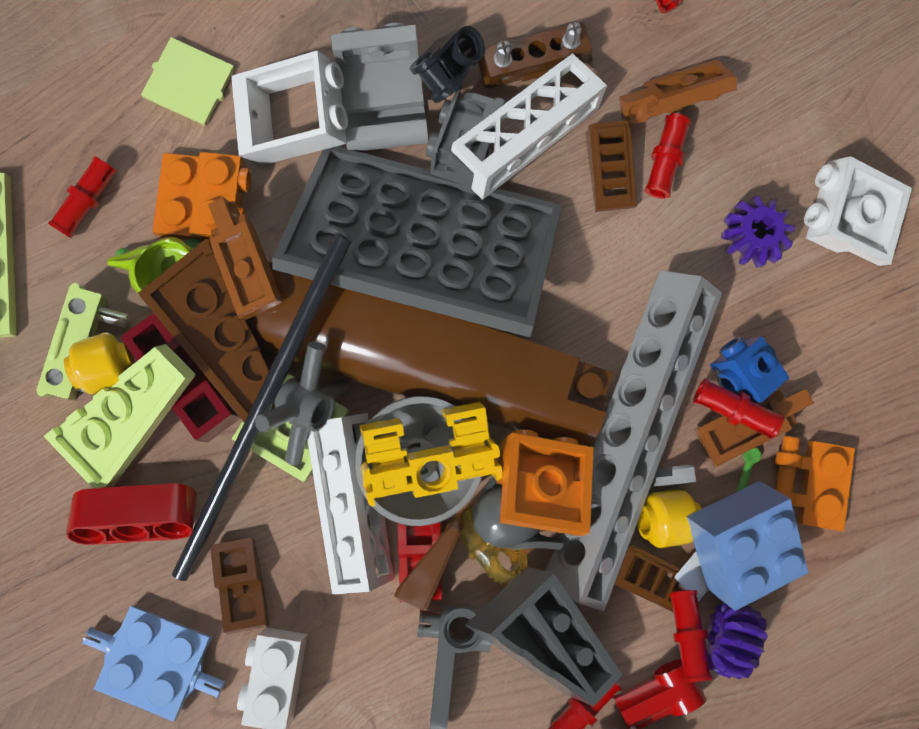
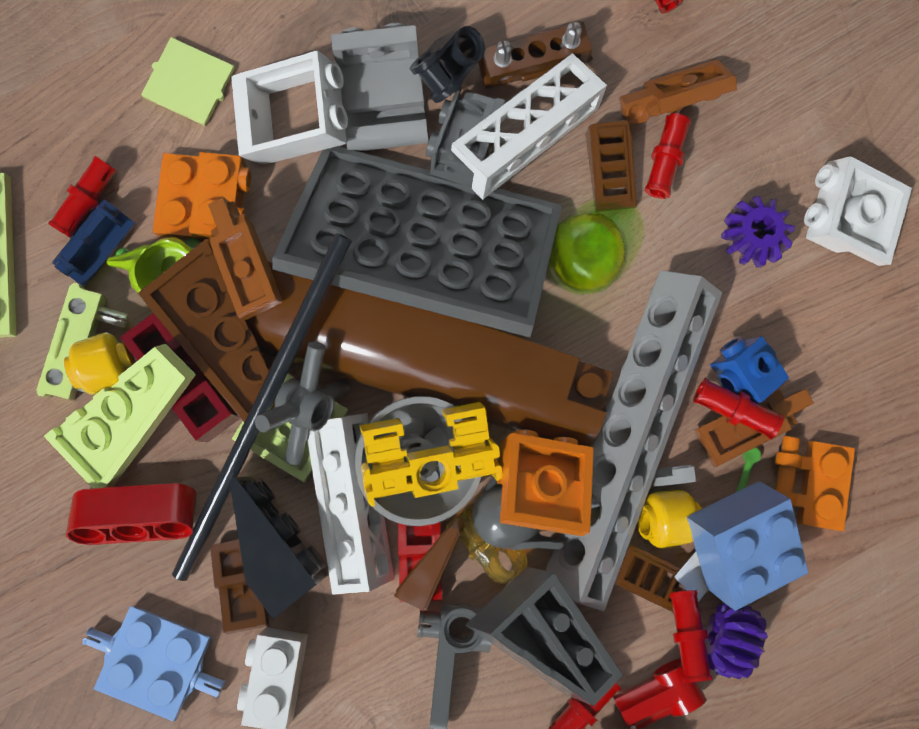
none -> dark blue hinge [52,199,136,288]
none -> black slope [229,476,327,619]
none -> clear neon green cylinder [547,211,628,295]

